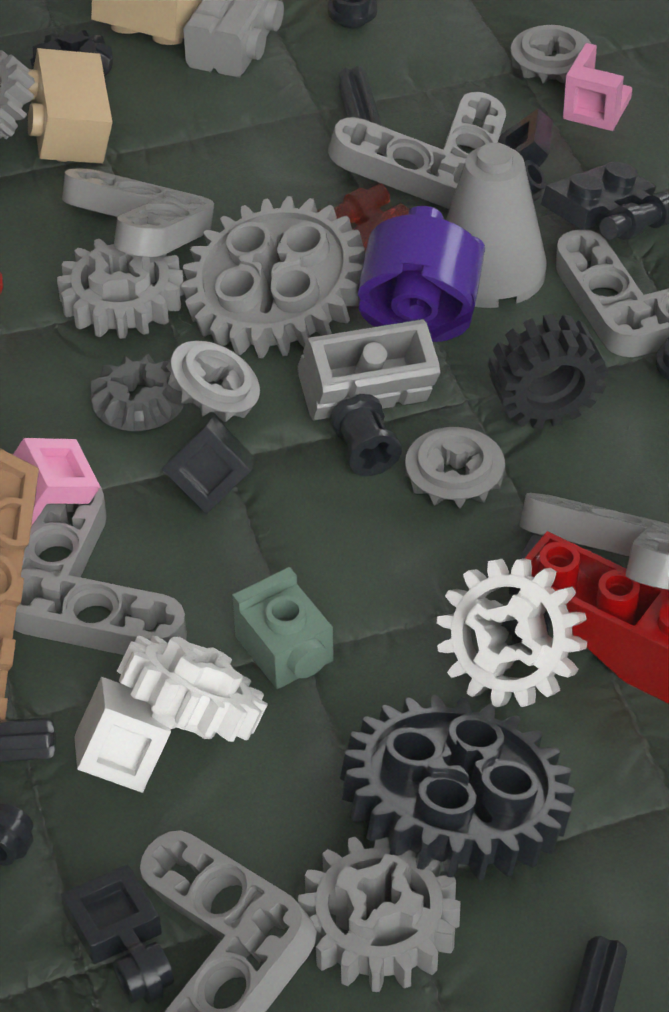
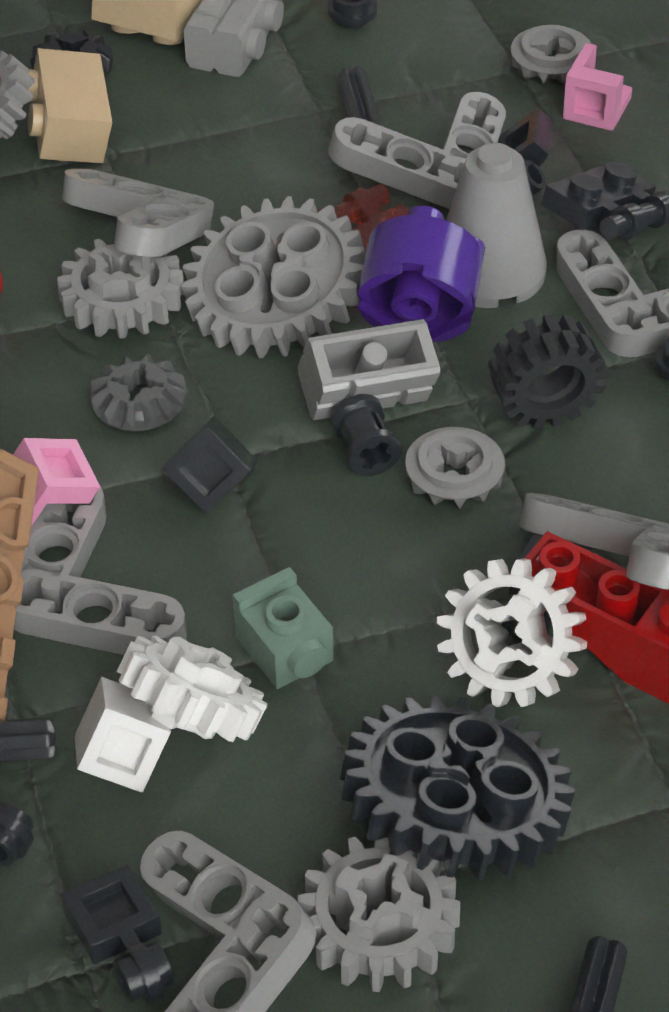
light grey gear [166,341,260,422] -> none

